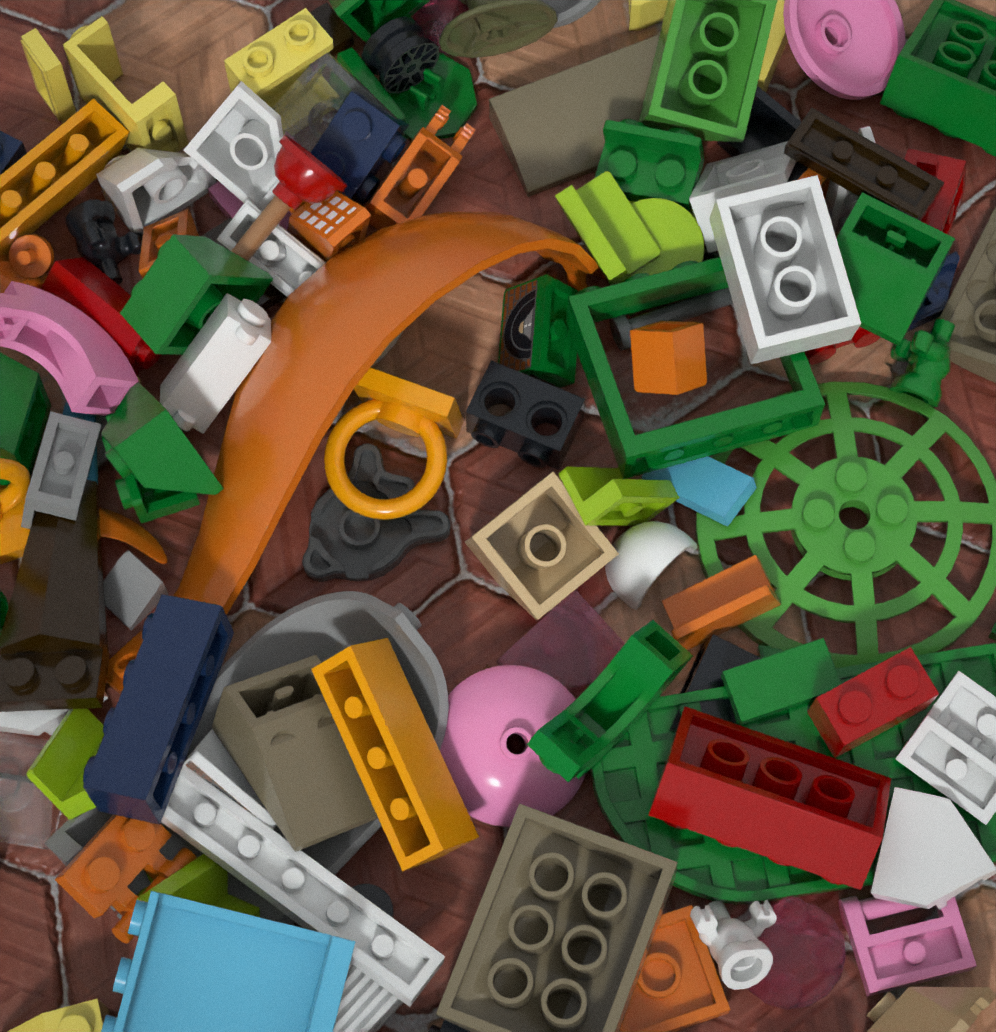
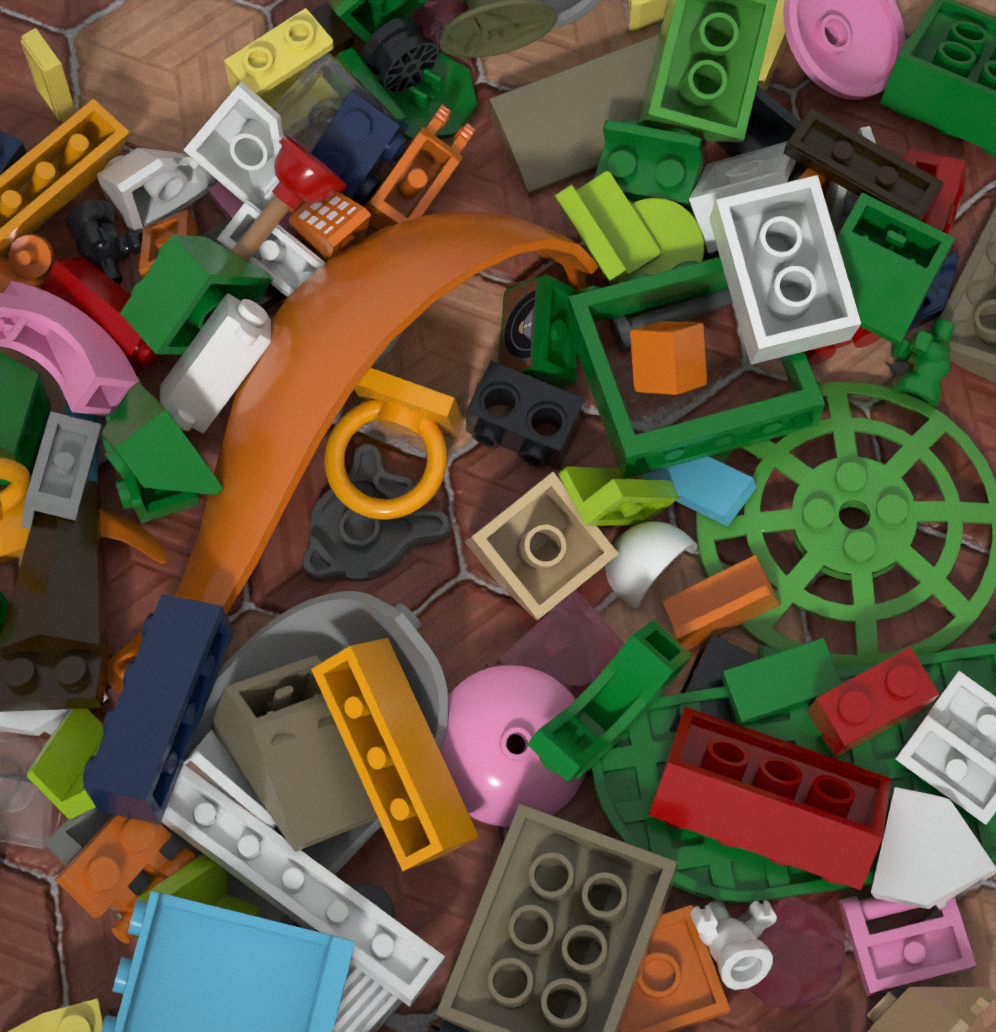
light yellow panel [63,16,188,152] -> none
light grey slope [103,550,169,631] -> none

